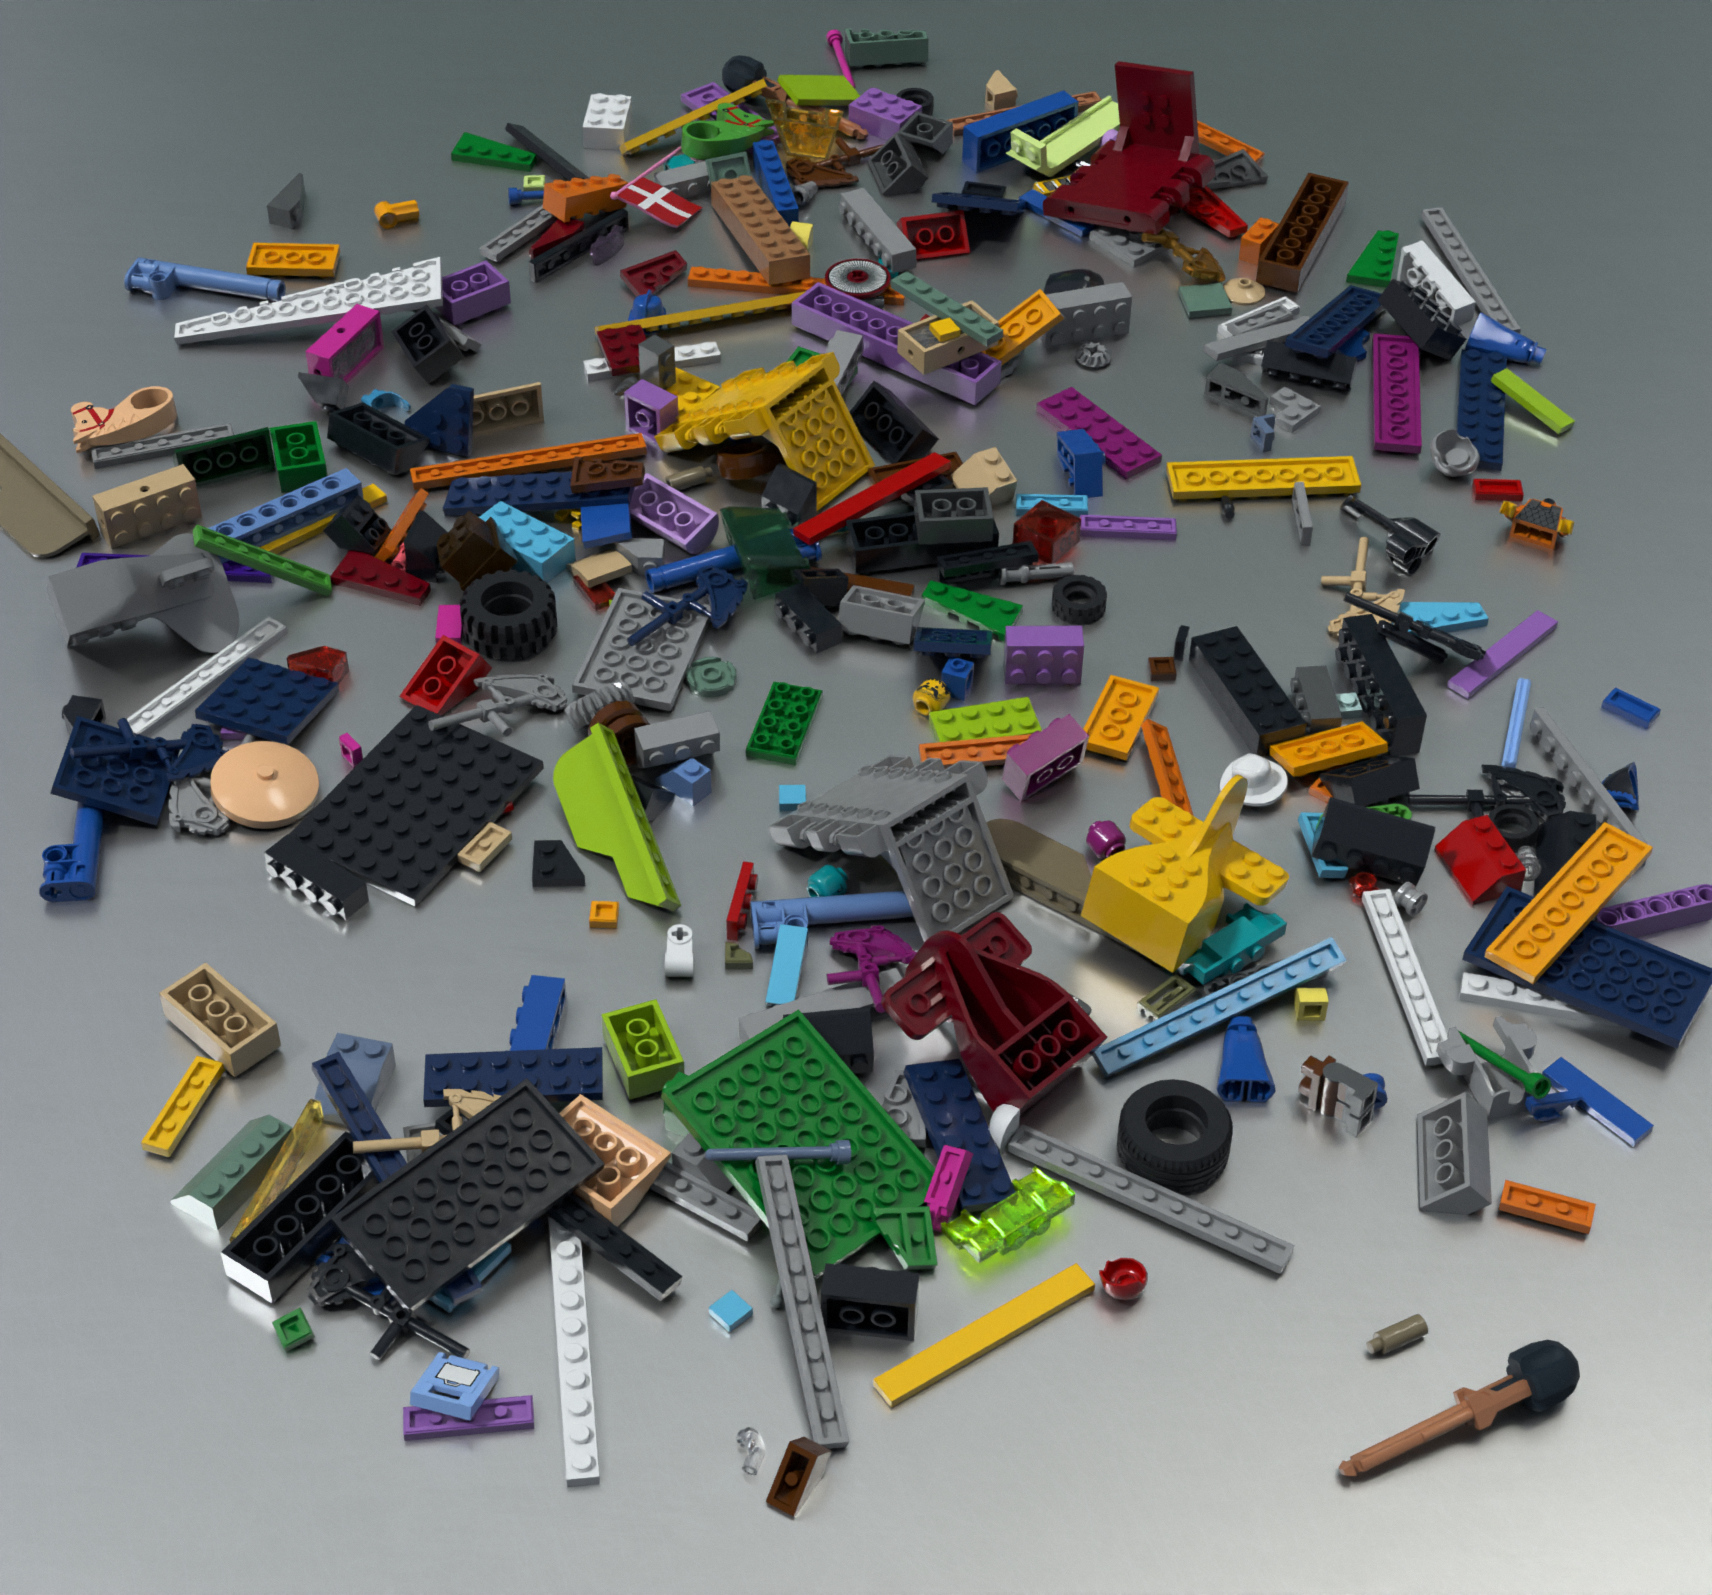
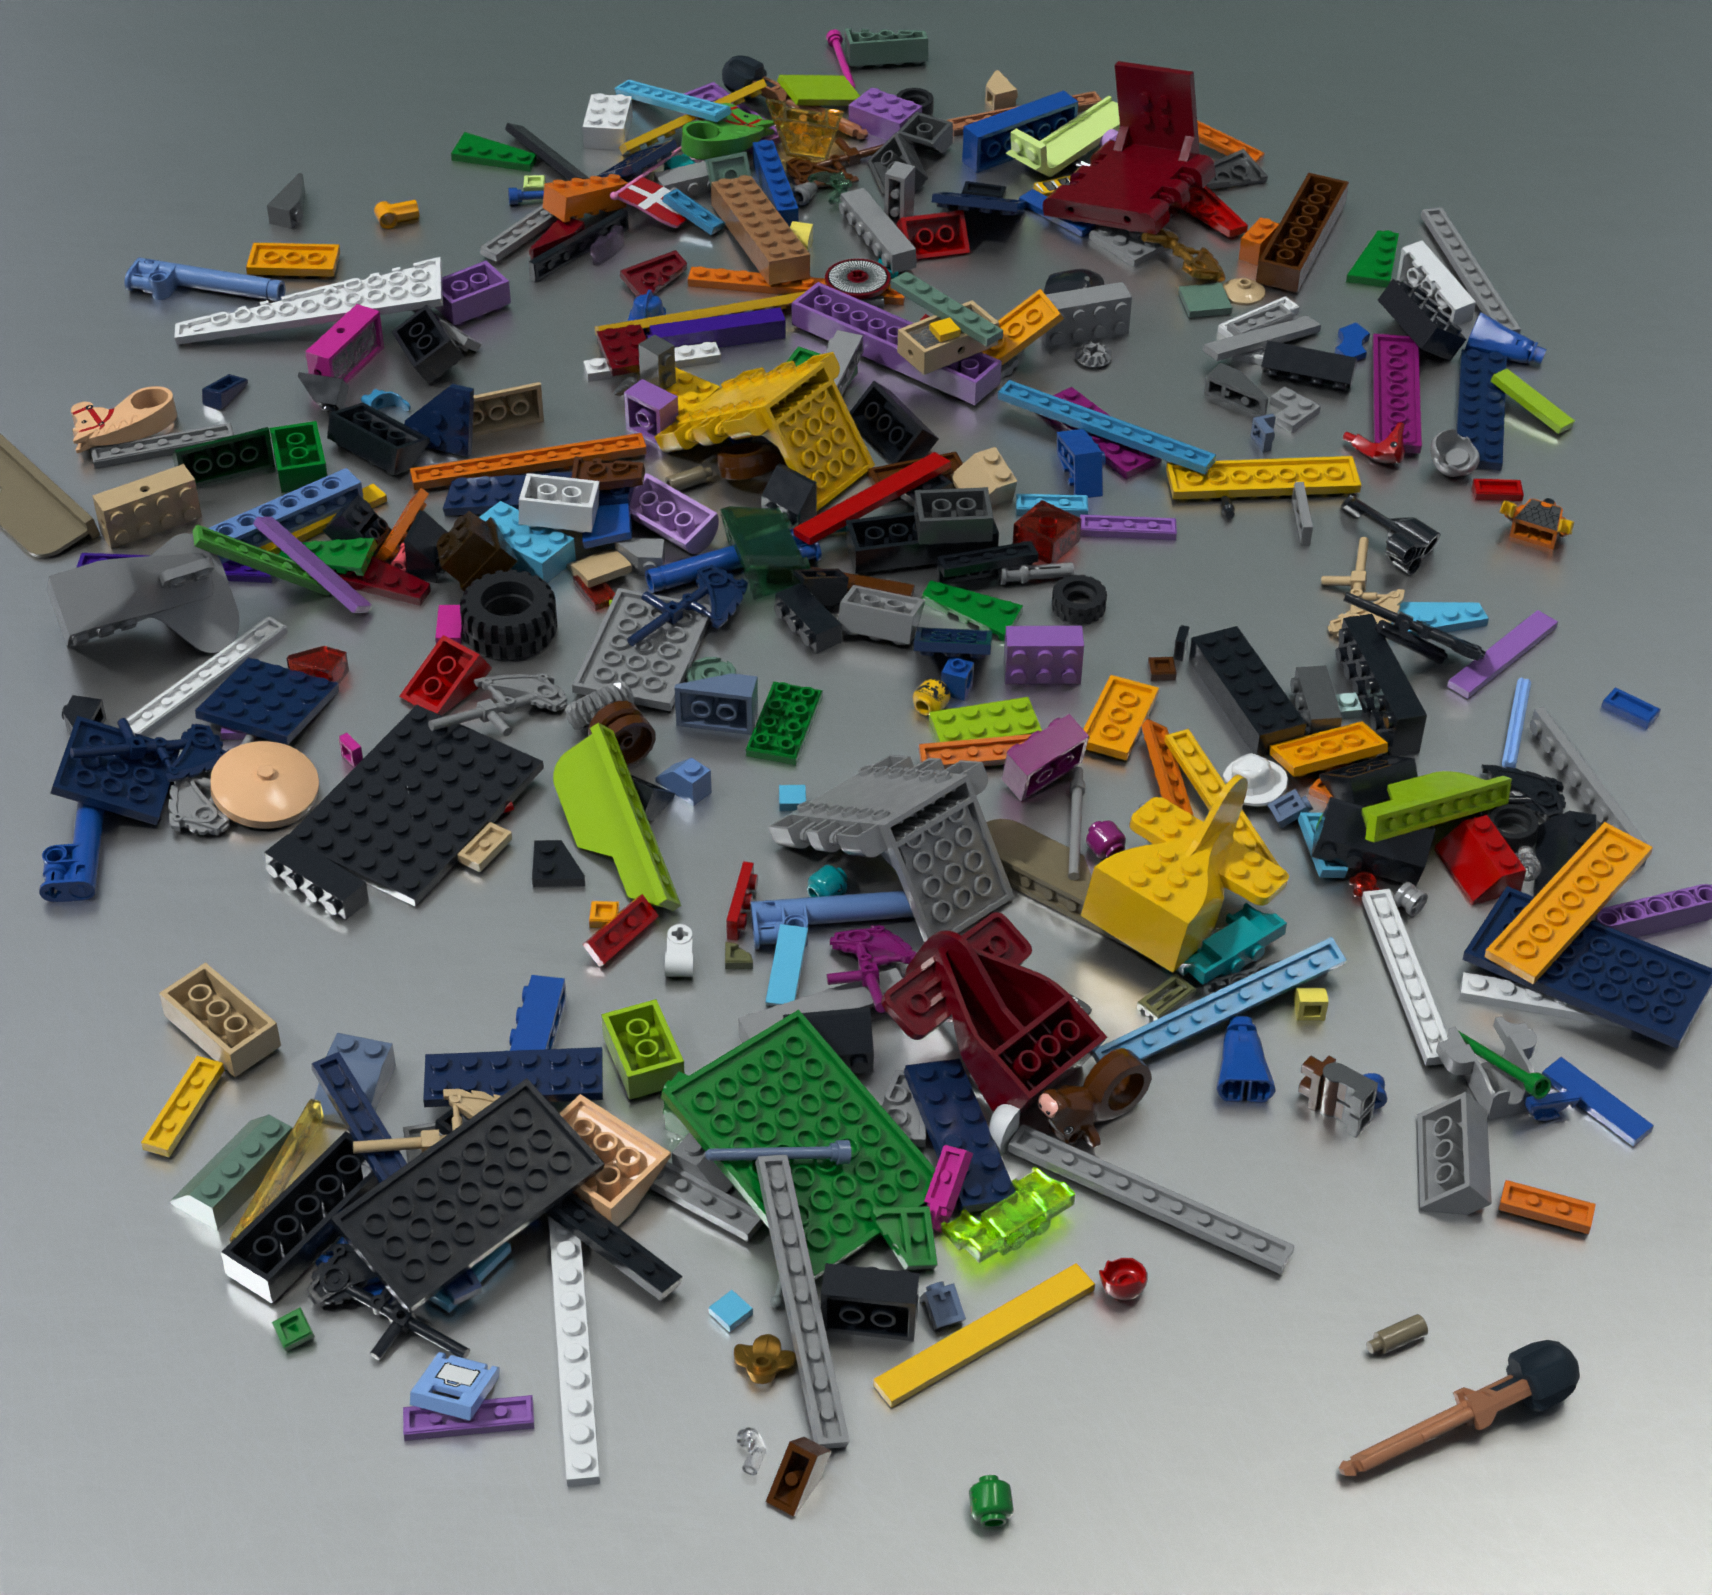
light grey slope [634,711,720,768] -> none
black tyre [1117,1079,1233,1193] -> none
dark blue plate [1285,285,1385,359] -> none
hat [1602,762,1639,810] -> none
none -> dark blue slope [202,374,248,410]
none -> medium lavender tile [253,517,372,613]
none -> green wing [279,538,377,576]
none -> white brick [519,473,599,532]
none -> red plate [582,894,659,966]
none -> dark blue plate [597,139,678,180]
none -> medium azure tile [614,80,732,122]
none -> dark purple brick [646,308,786,348]
none -> dark azure tile [662,189,725,235]
none -> sand blue slope [675,673,758,735]
none -> pearl gold plate [734,1334,796,1384]
none -> clear green helmet [807,171,852,205]
none -> light grey brick [884,161,915,226]
none -> sand blue bracket [919,1281,966,1330]
none -> green head [969,1475,1014,1528]
none -> dark azure plate [998,380,1216,474]
none -> reddish brown animal [1038,1048,1152,1148]
none -> light grey bar [1068,767,1085,880]
none -> yellow tile [1164,729,1279,866]
none -> sand blue bracket [1267,789,1313,828]
none -> red animal [1343,422,1405,464]
none -> lime piece [1362,771,1512,842]

